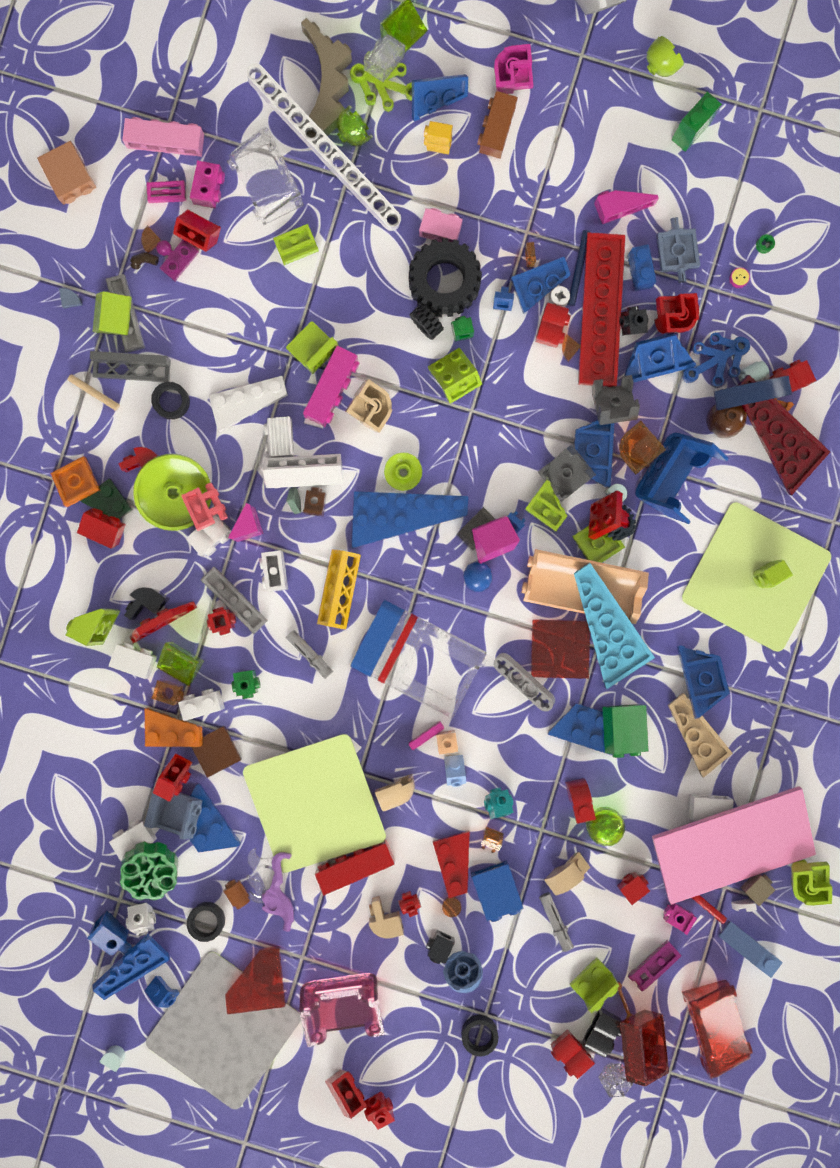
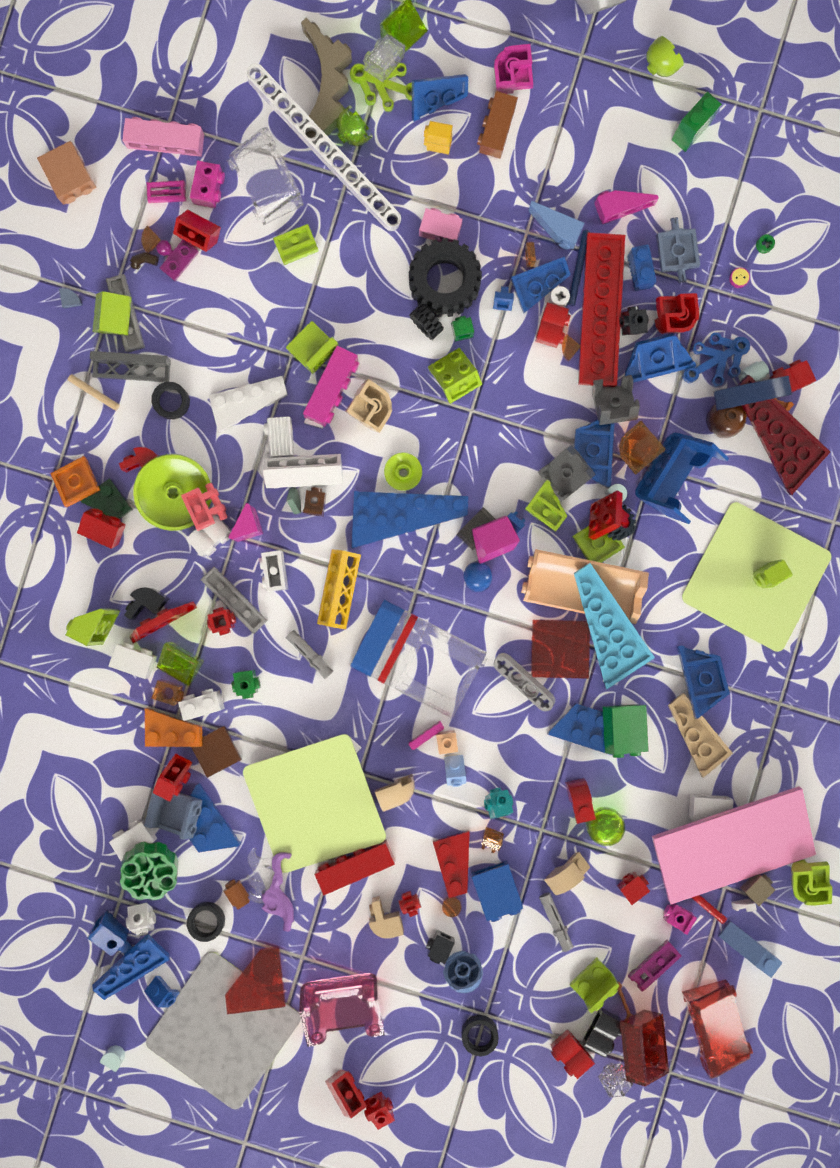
none -> medium blue slope [529,201,584,250]

